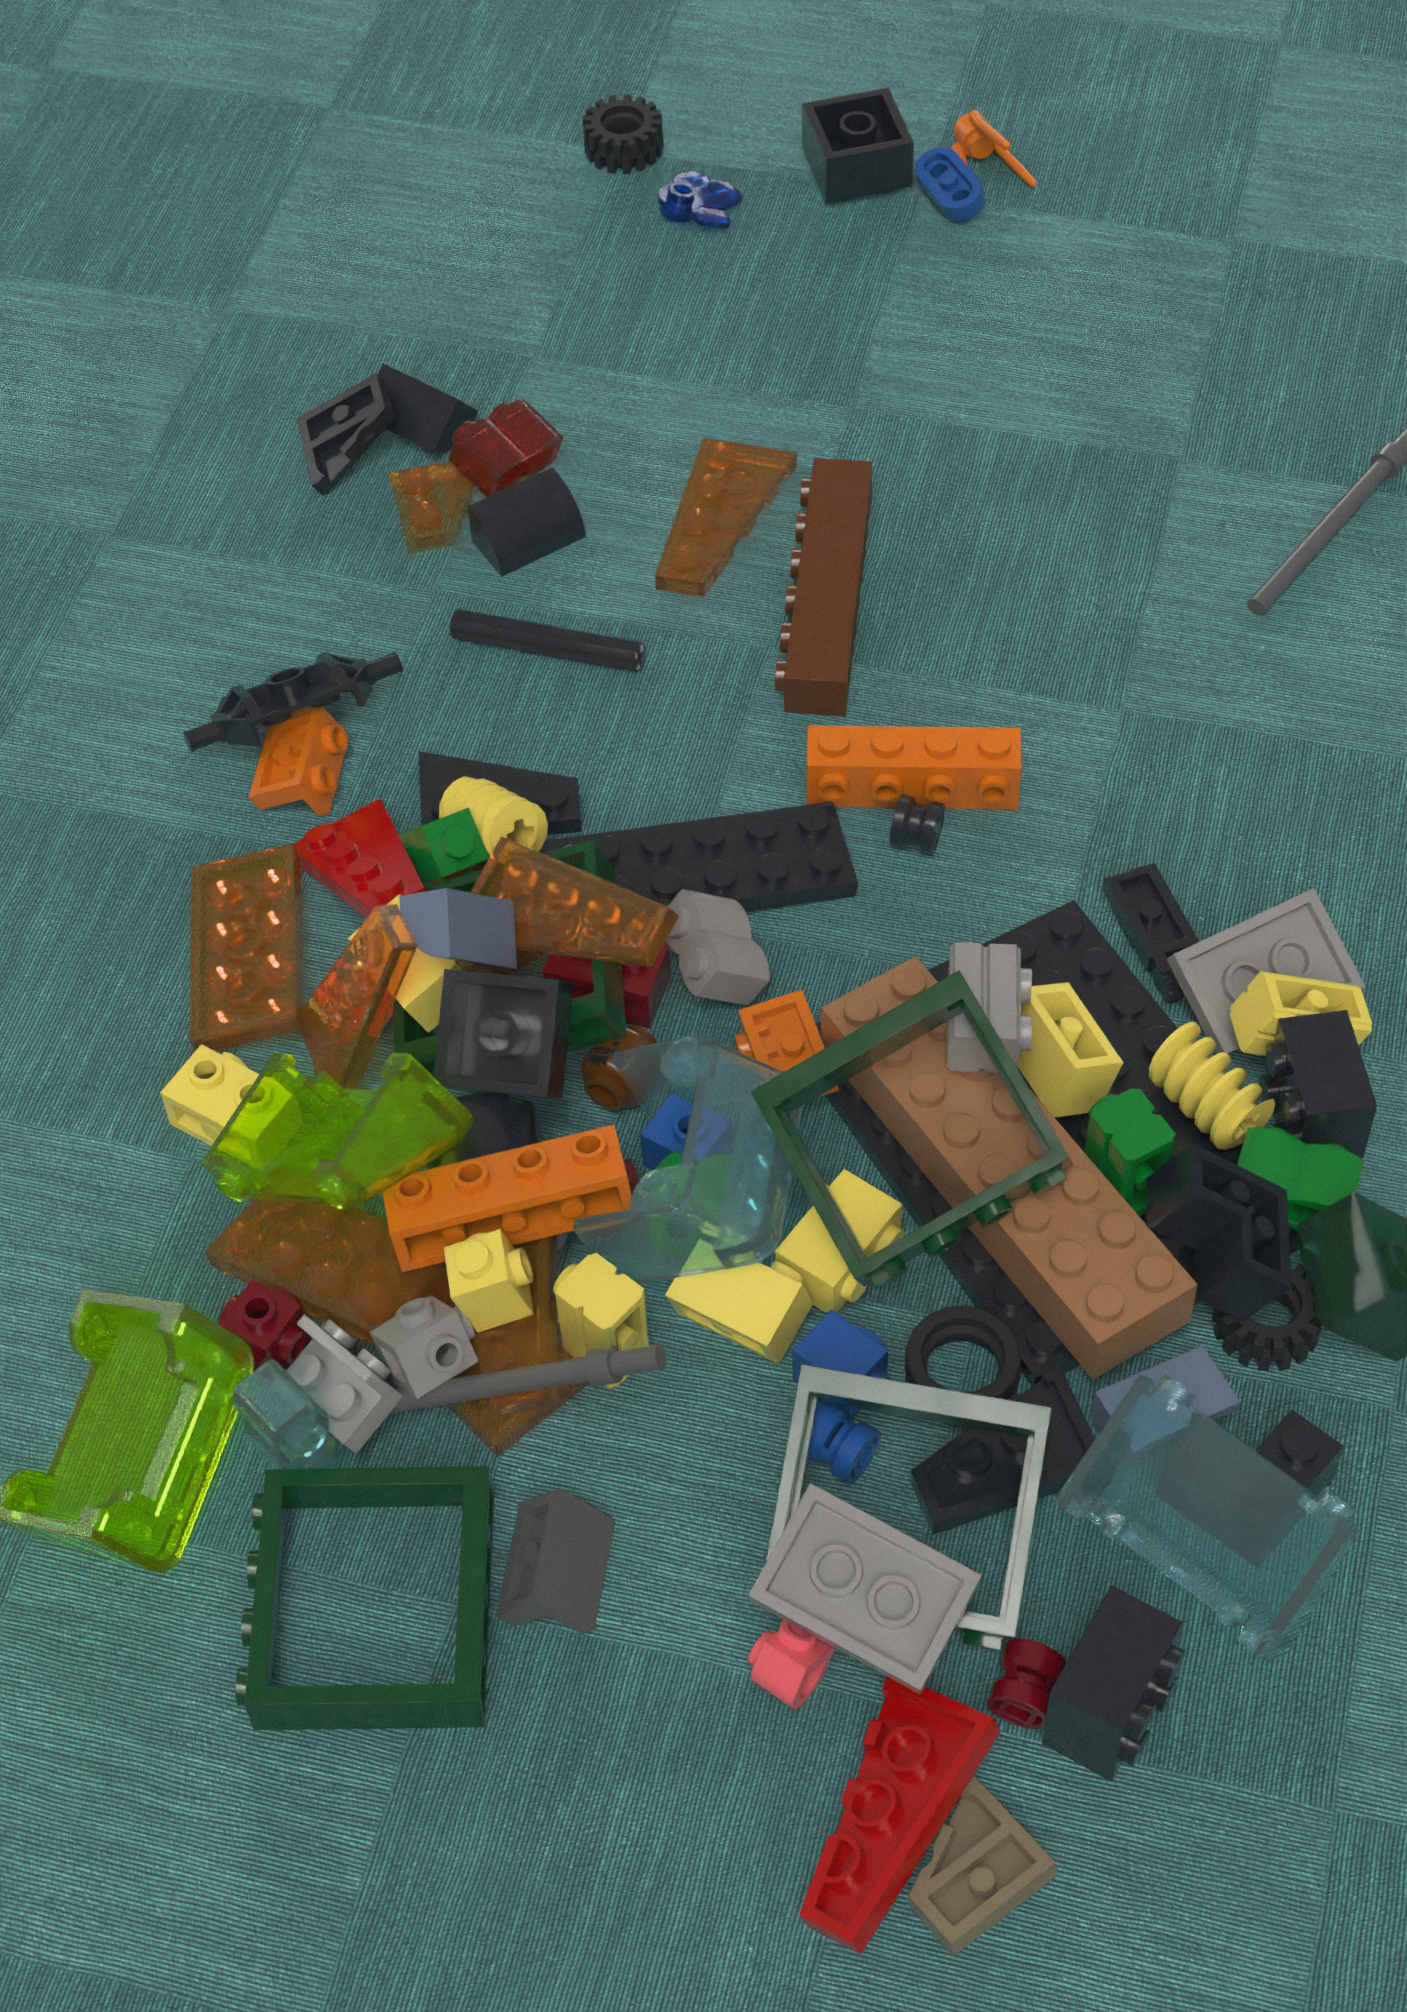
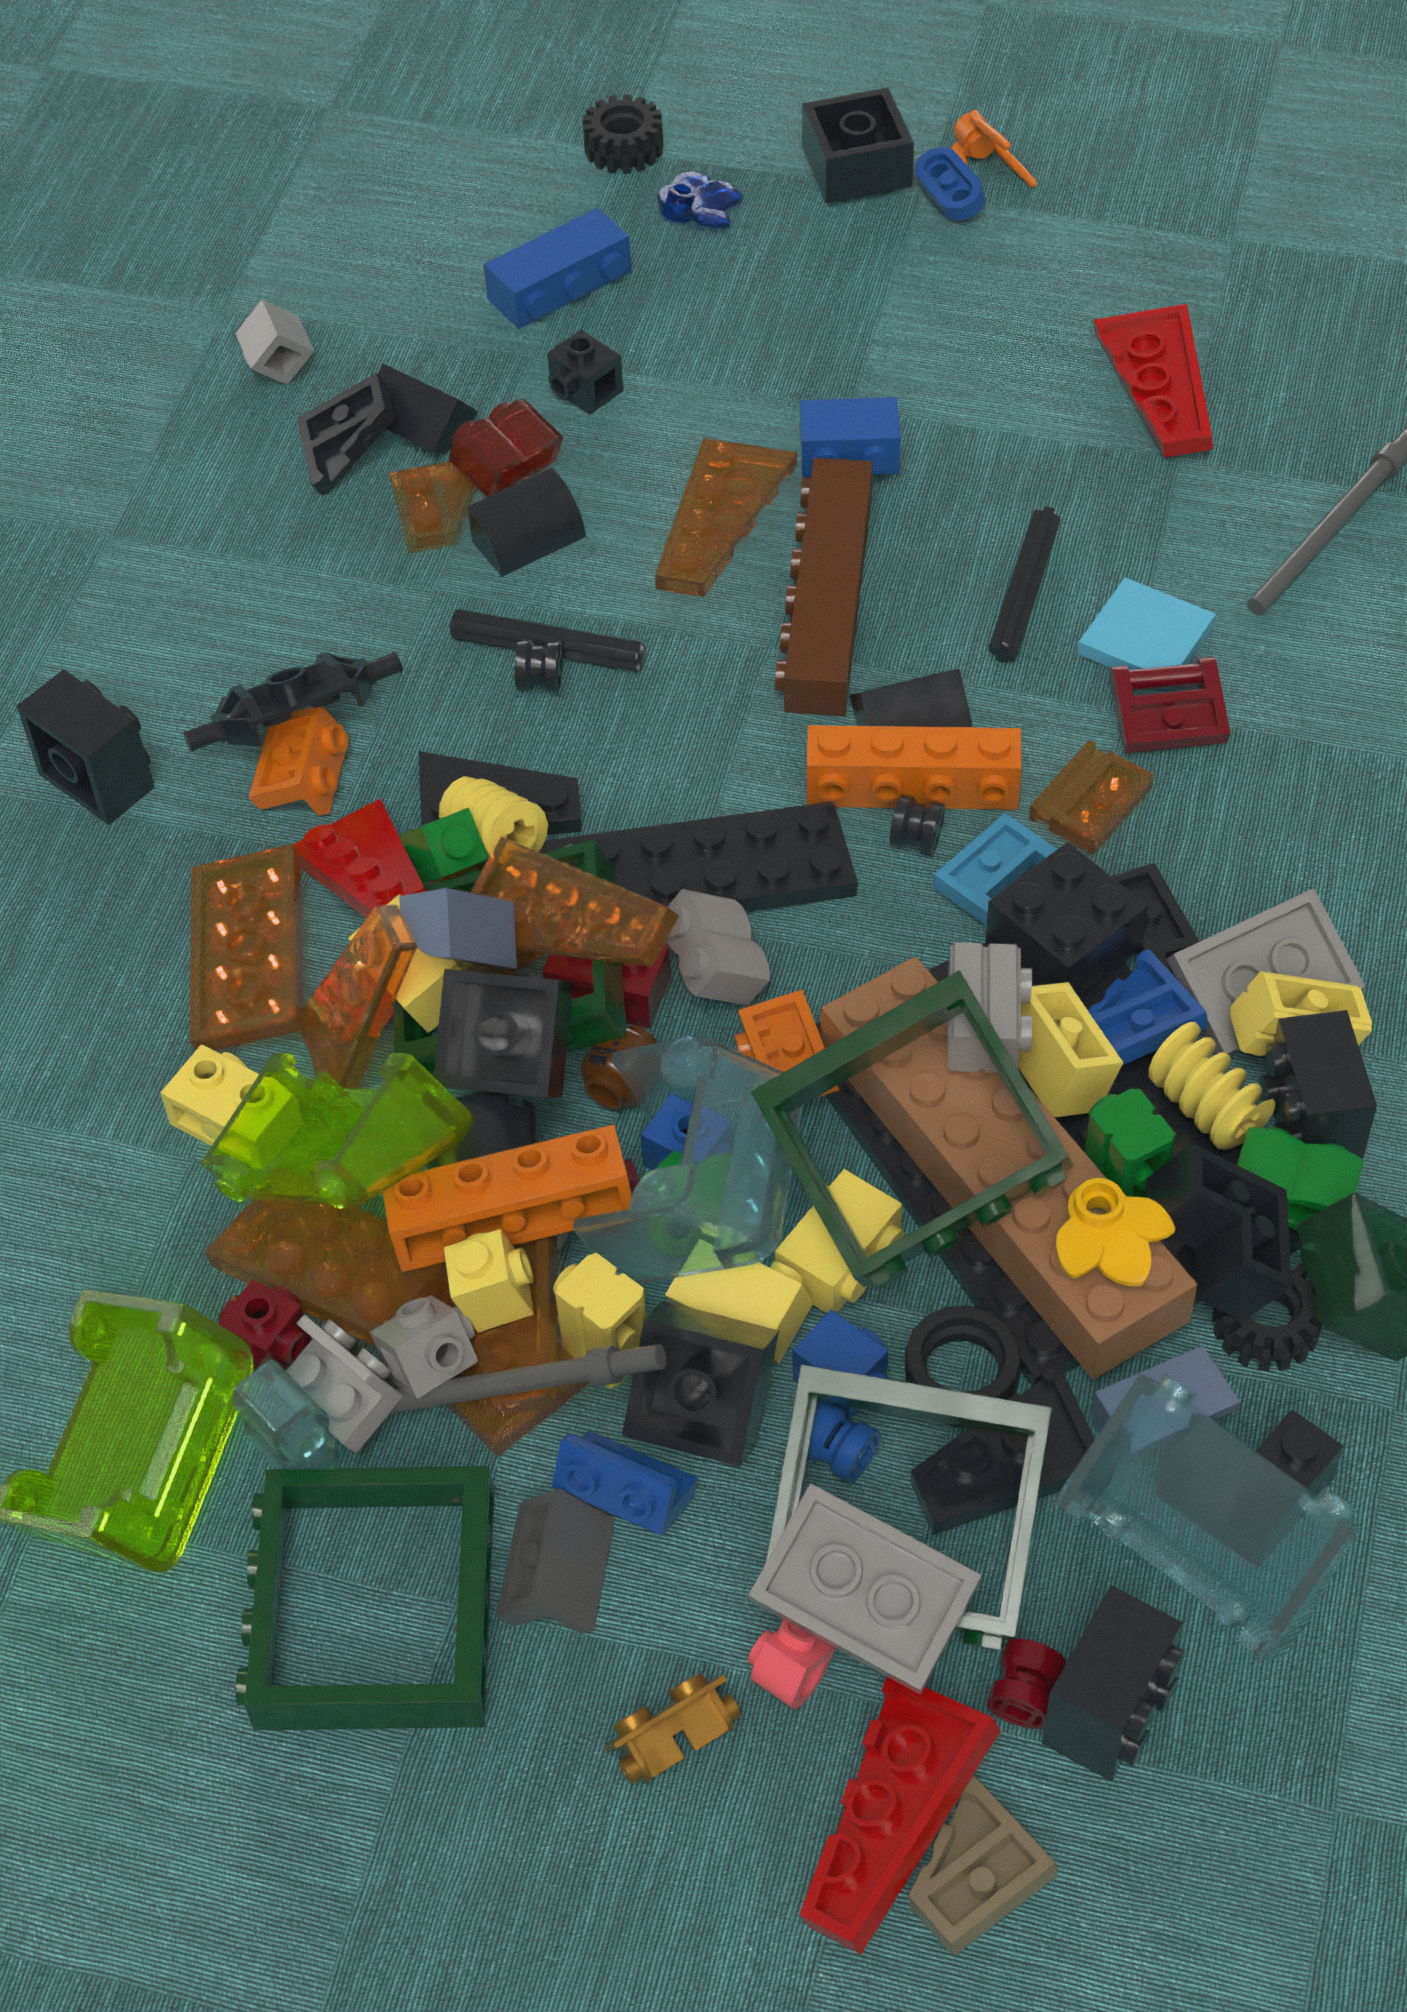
none -> black brick [17,669,155,825]
none -> light grey brick [235,299,314,385]
none -> blue brick [484,207,631,329]
none -> black wheel [515,639,562,692]
none -> black brick [547,329,623,415]
none -> blue bracket [552,1430,698,1536]
none -> pearl gold hinge [603,1672,742,1785]
none -> black brick [622,1300,779,1467]
none -> blue brick [800,397,900,477]
none -> black brick [849,668,973,727]
none -> dark azure plate [933,813,1057,929]
none -> black brick [985,842,1148,997]
none -> black axle [988,506,1061,662]
none -> clear orange plate [1029,740,1154,855]
none -> yellow plate [1056,1178,1175,1286]
none -> medium azure tile [1077,577,1216,692]
none -> blue wing [1088,949,1207,1065]
none -> red wing [1093,304,1213,458]
none -> dark red plate [1109,656,1231,754]

